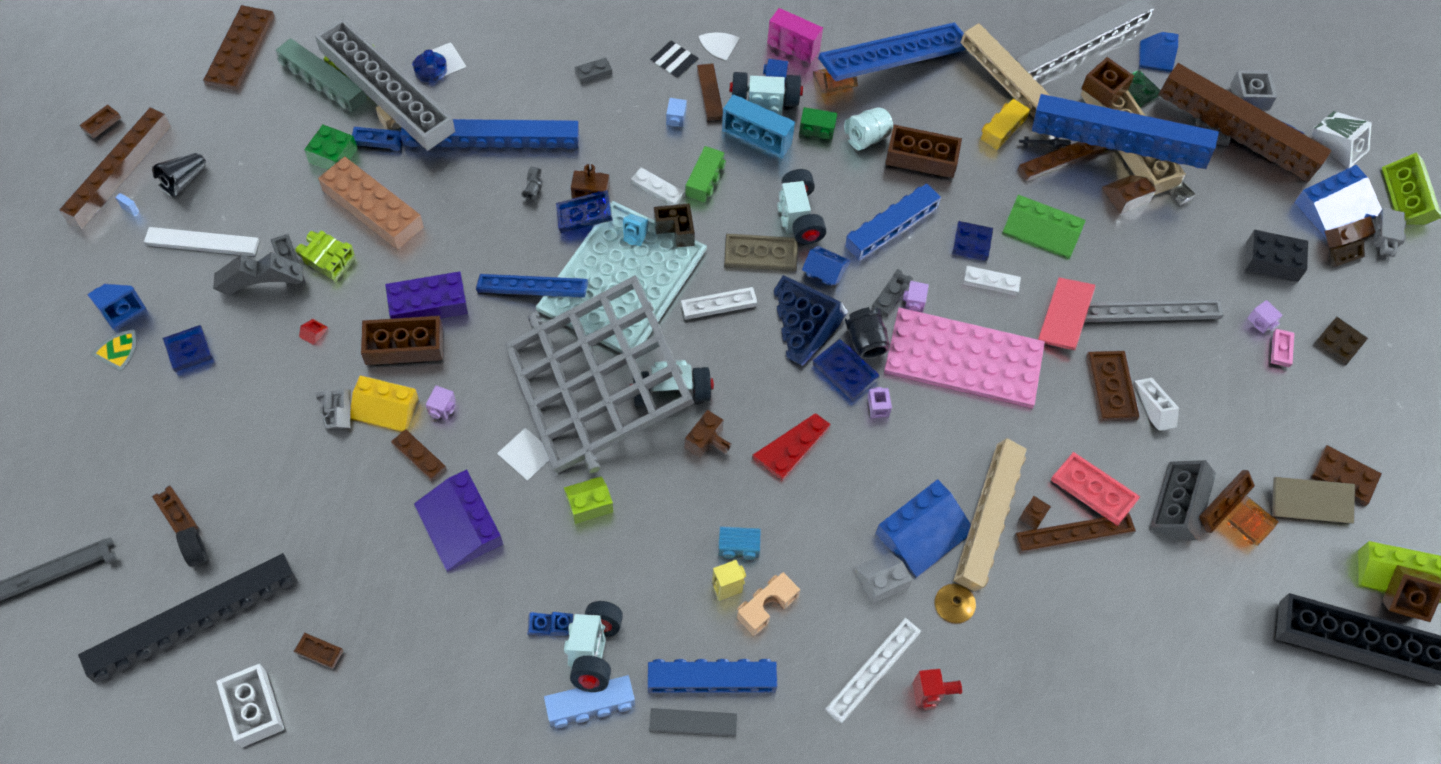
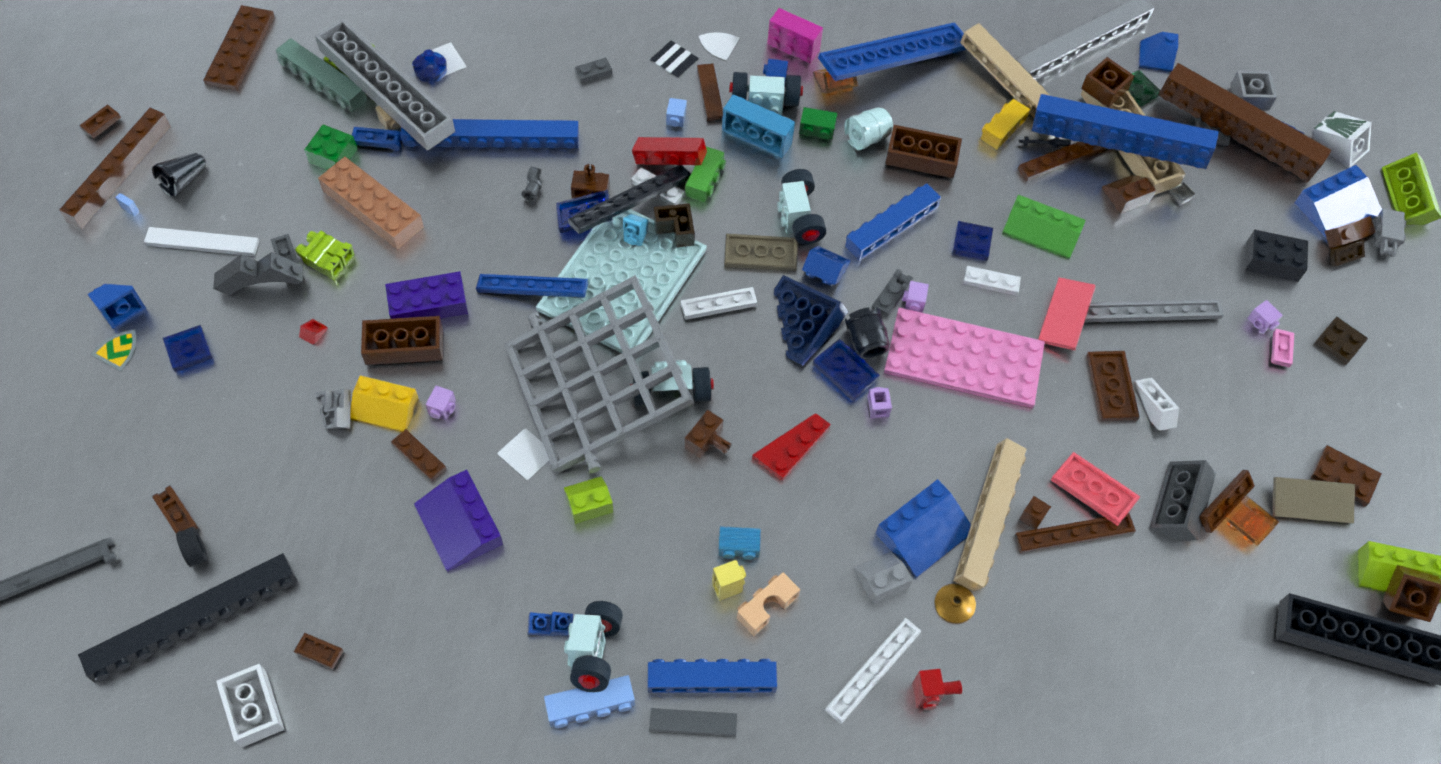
none -> black tile [568,165,691,234]
none -> red brick [631,137,707,166]

